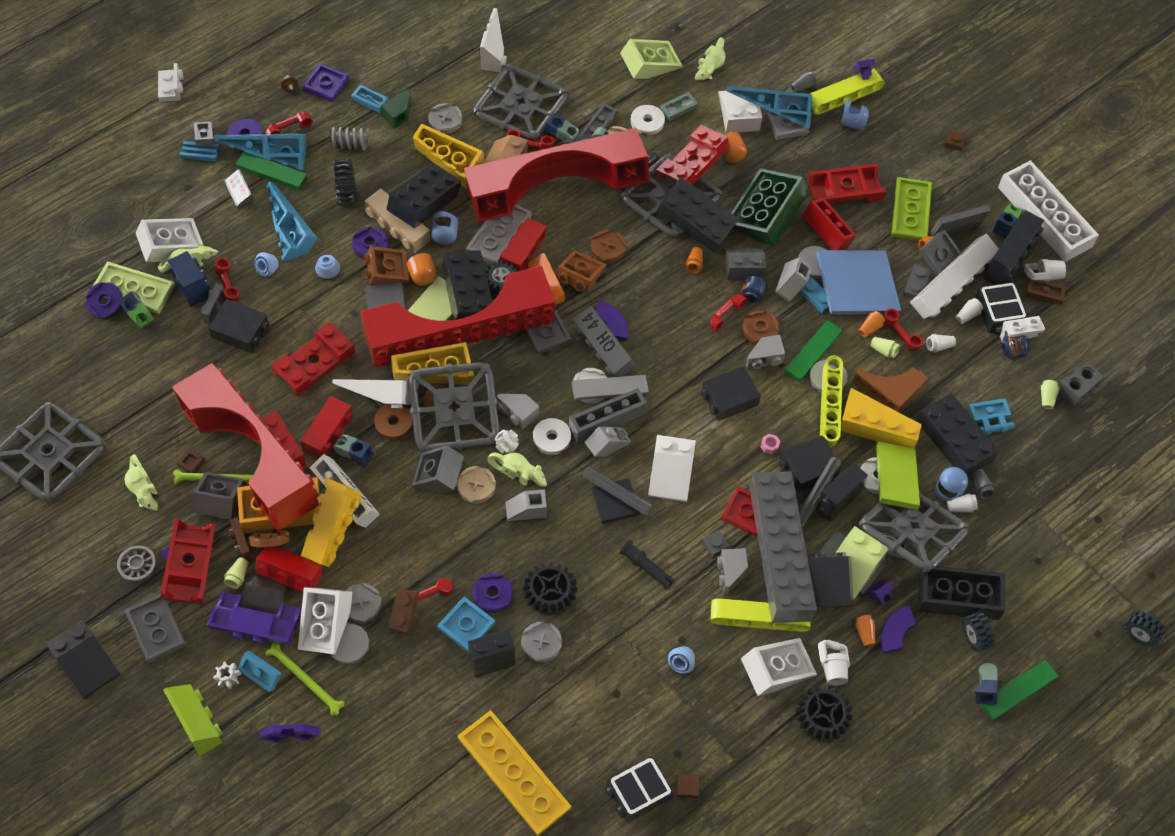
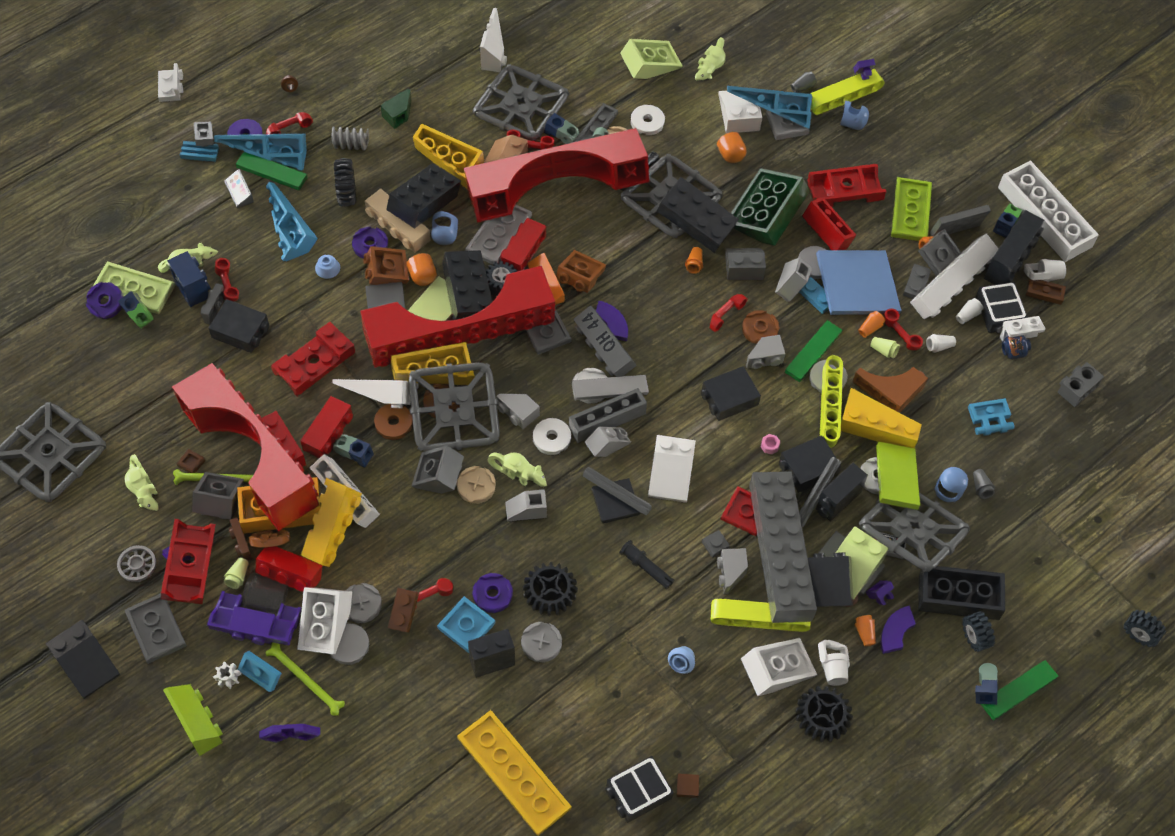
white slope [136,218,203,262] -> none
light blue cone [254,252,278,277] -> none
dark purple tile [302,63,350,102] -> none
dark azure tile [351,84,389,113] -> none
light grey tile [428,103,463,134] -> none
white gear [495,429,519,453] -> none
dark orange tile [590,230,626,263] -> none
piece [657,125,730,185] -> none
sand green piece [660,92,698,121] -> none
dark blue head [741,275,767,303] -> none
black brick [917,393,999,477] -> none
reddish brown plate [945,130,967,151] -> none
white cone [947,493,978,513] -> none
yellowish green cone [1041,380,1060,410] -> none

